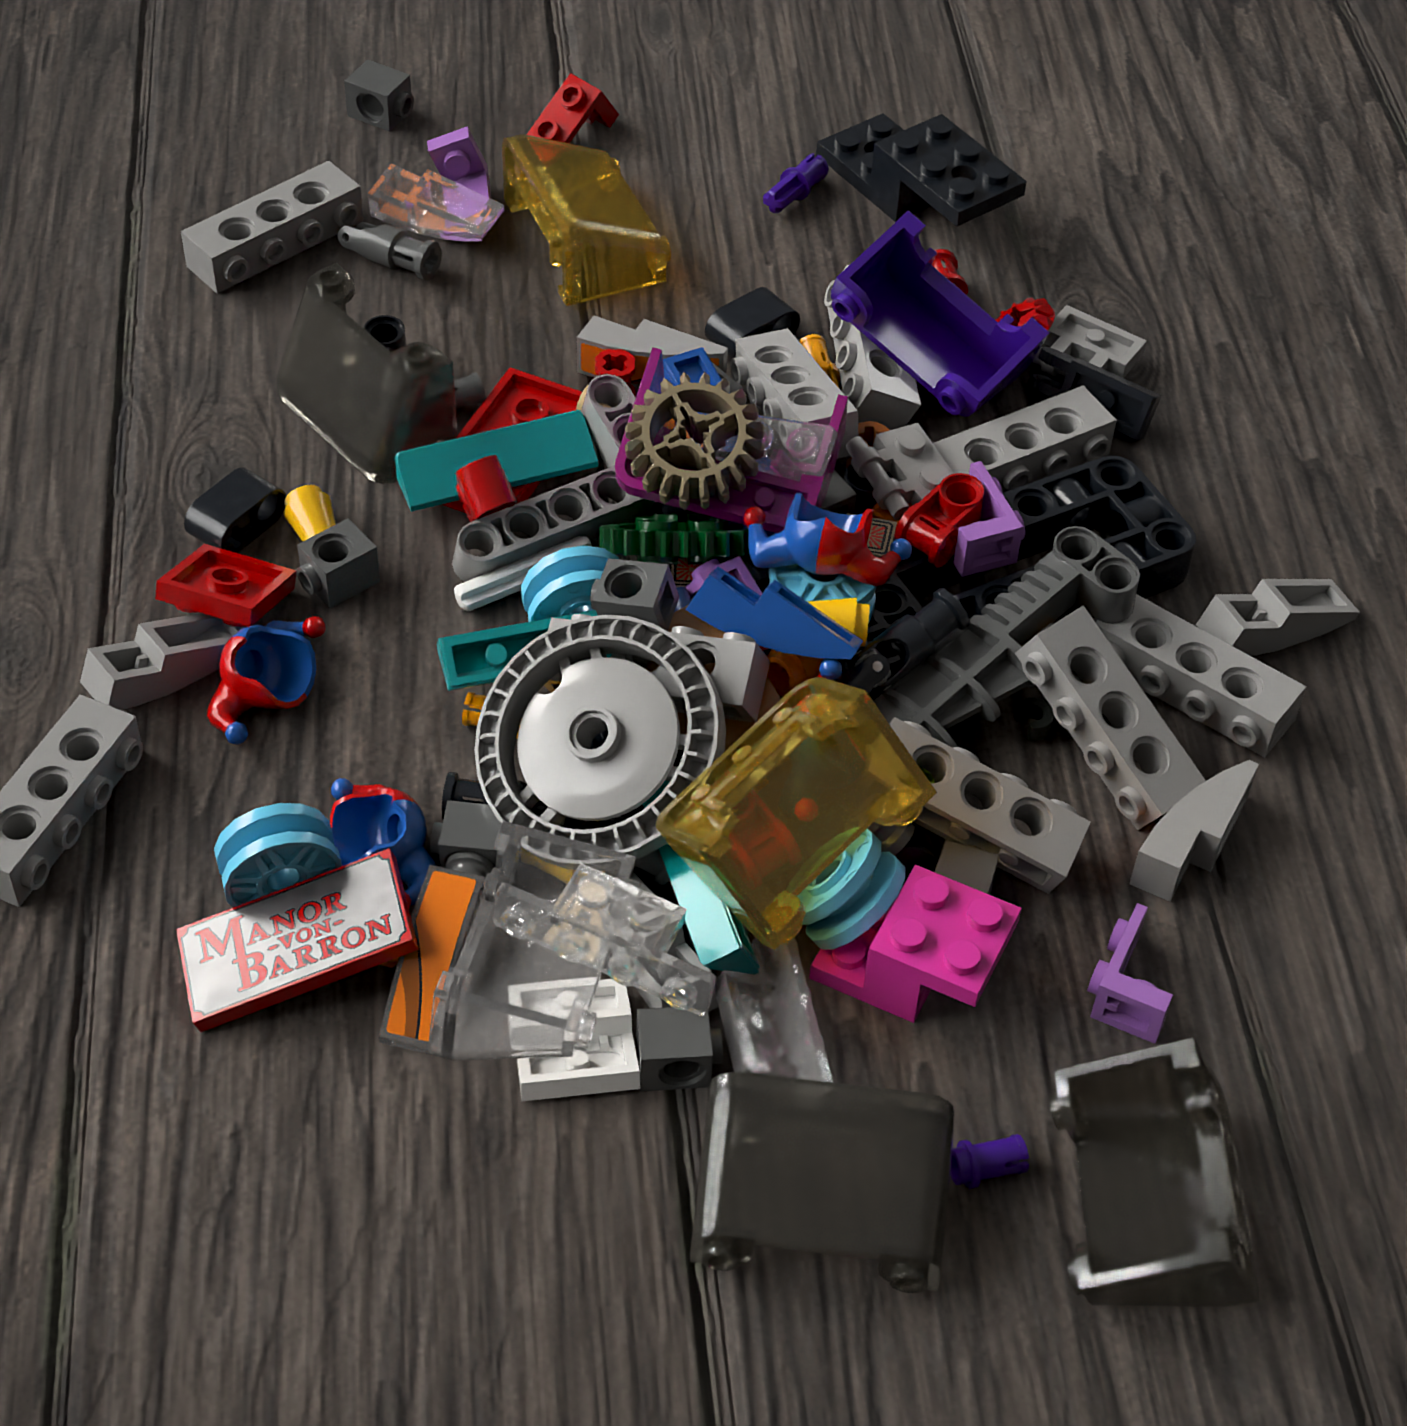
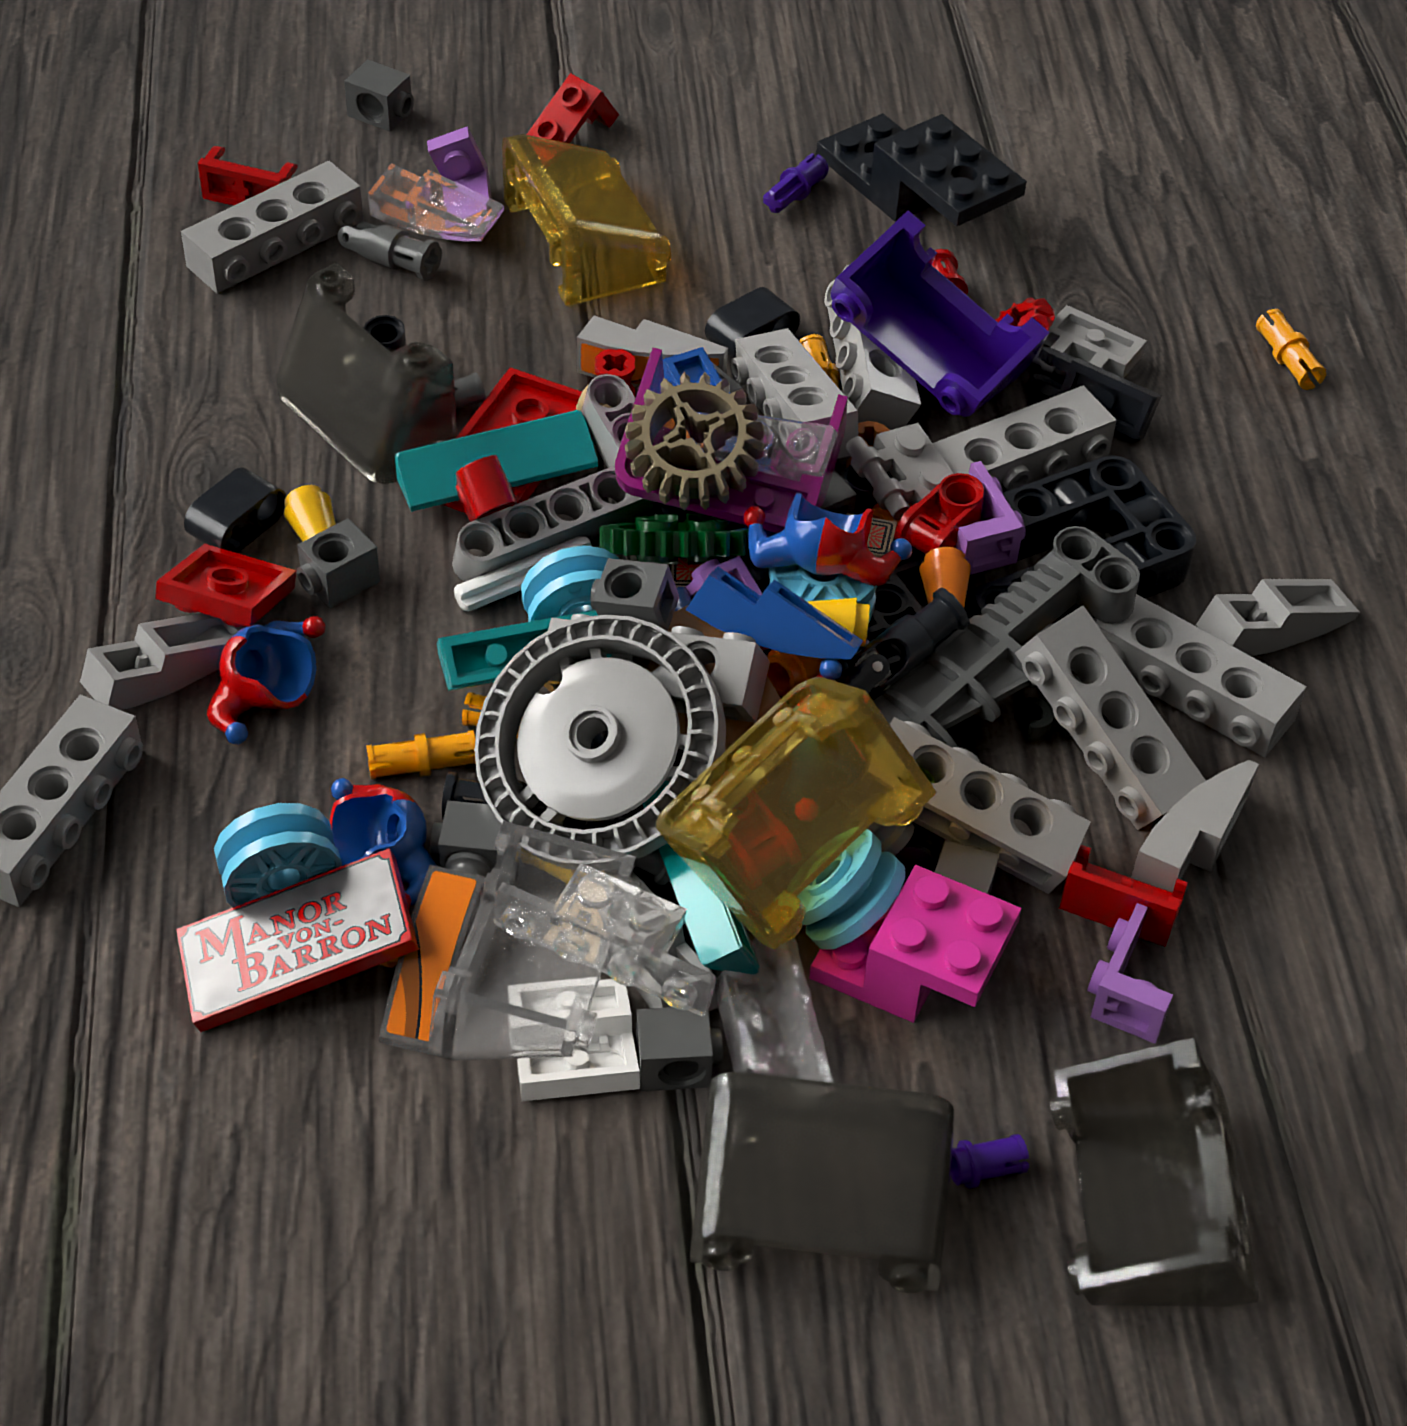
none -> red hinge [197,146,298,206]
none -> light orange pin [366,730,476,780]
none -> orange cone [919,547,971,608]
none -> red hinge [1059,845,1188,947]
none -> light orange pin [1256,309,1327,390]

